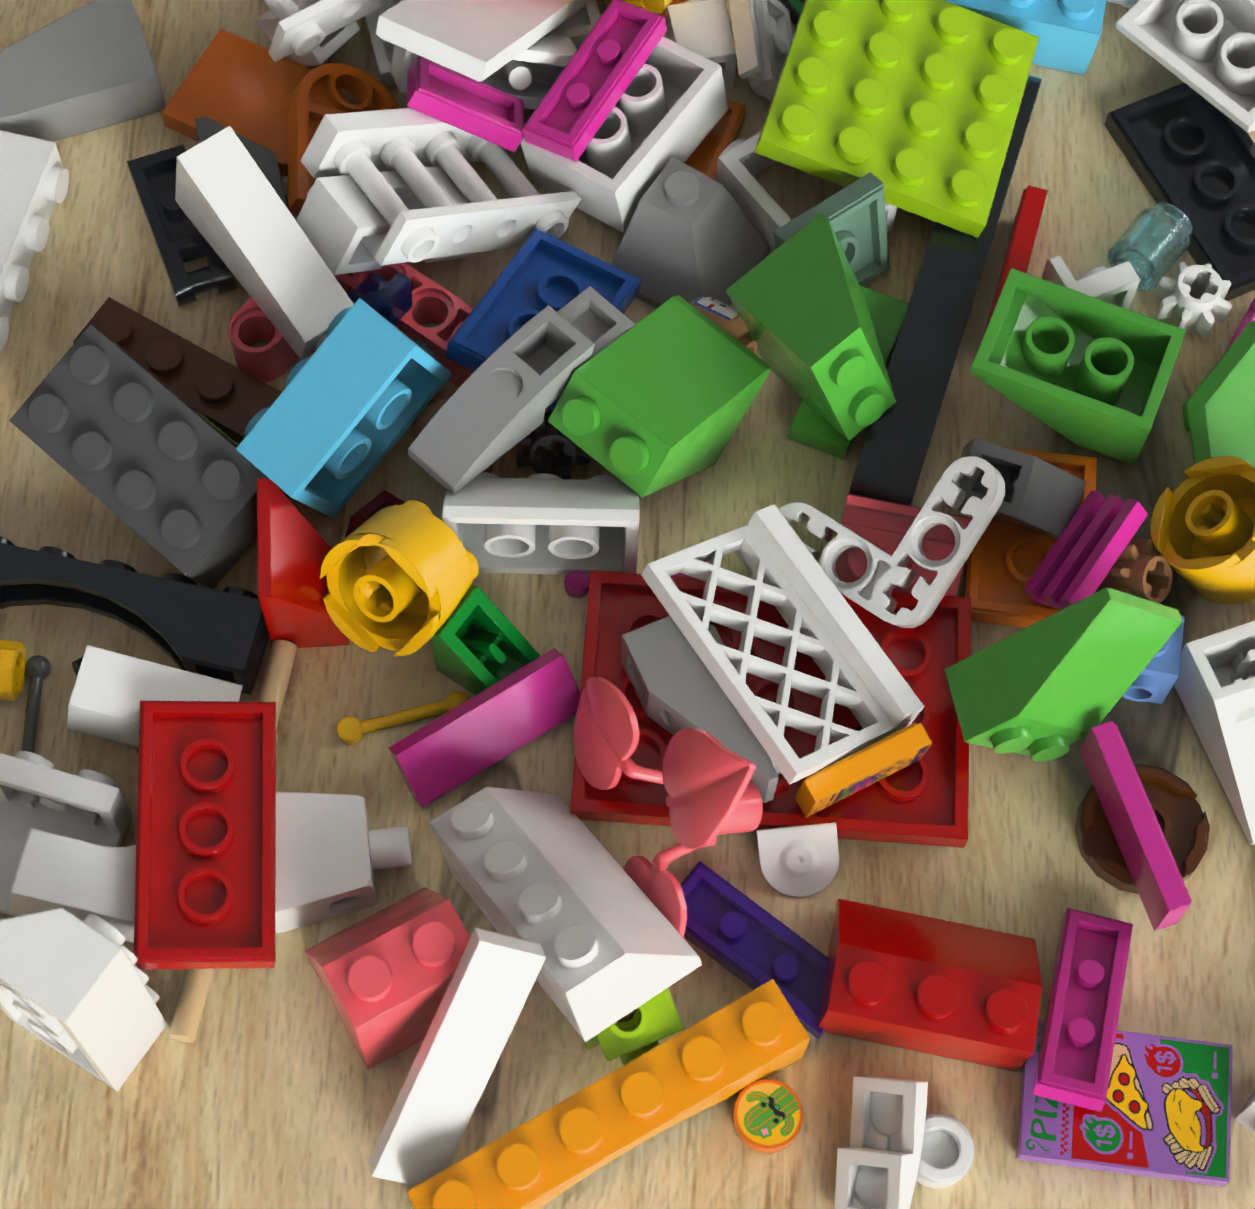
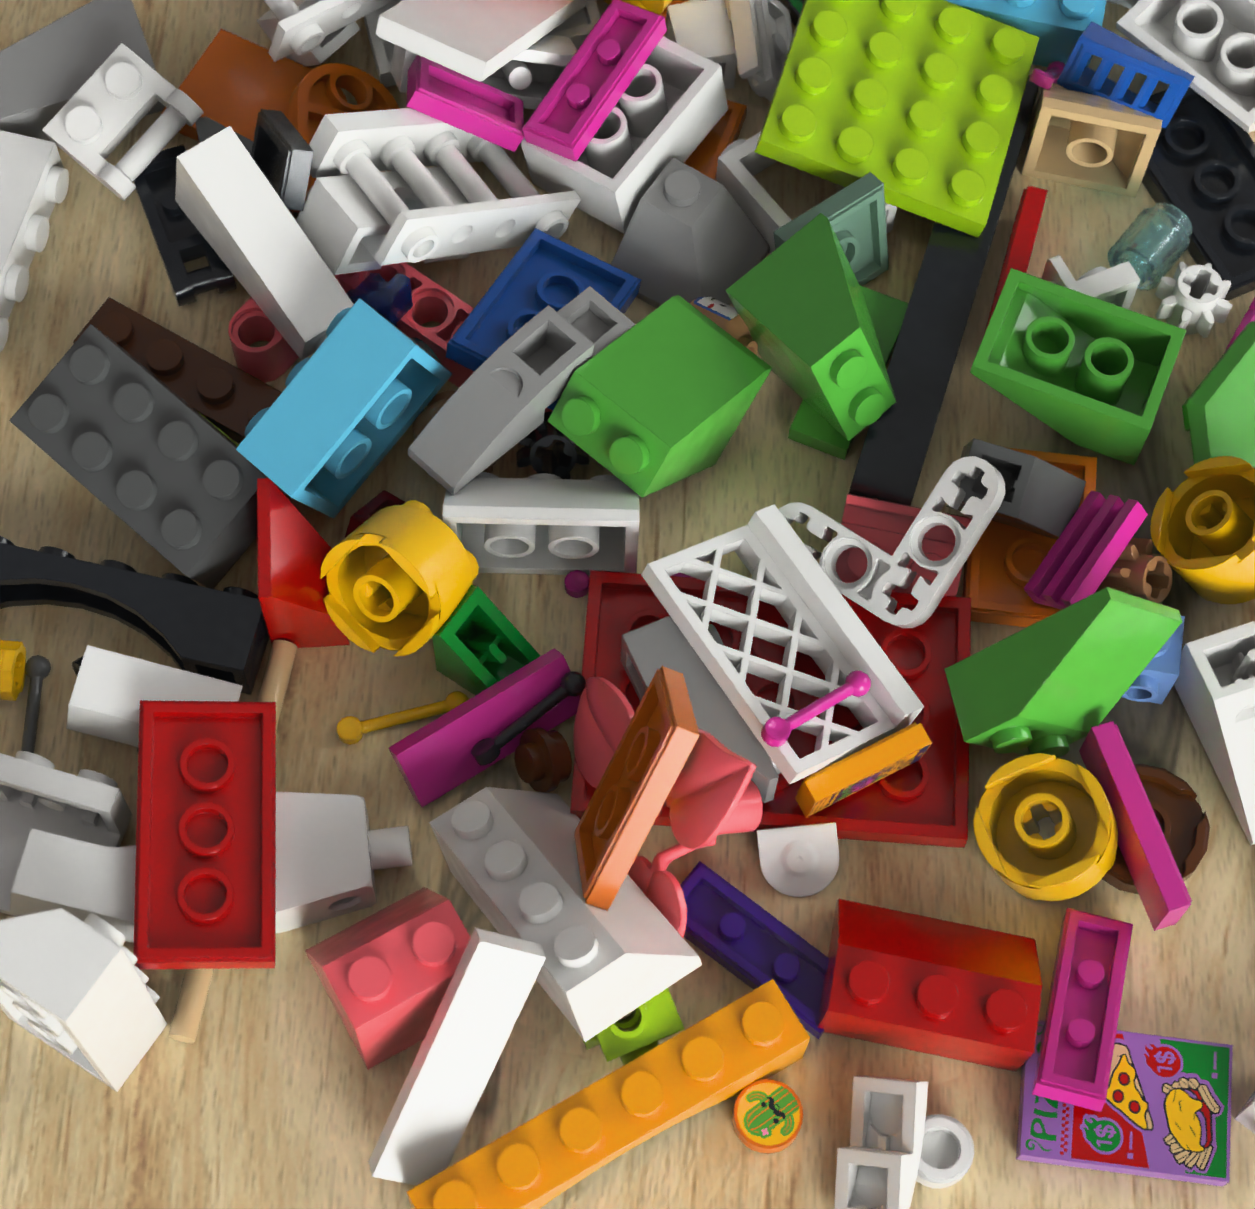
none -> white plate [42,43,203,201]
none -> black tile [251,109,314,211]
none -> black hinge [471,671,586,766]
none -> reddish brown plate [514,727,572,793]
none -> orange tile [574,666,700,911]
none -> dark pink hinge [761,670,871,747]
none -> yellow brick [973,753,1118,901]
none -> tan slope [1021,86,1163,198]
none -> dark pink hinge [1029,61,1065,90]
none -> blue slope [1056,22,1195,129]

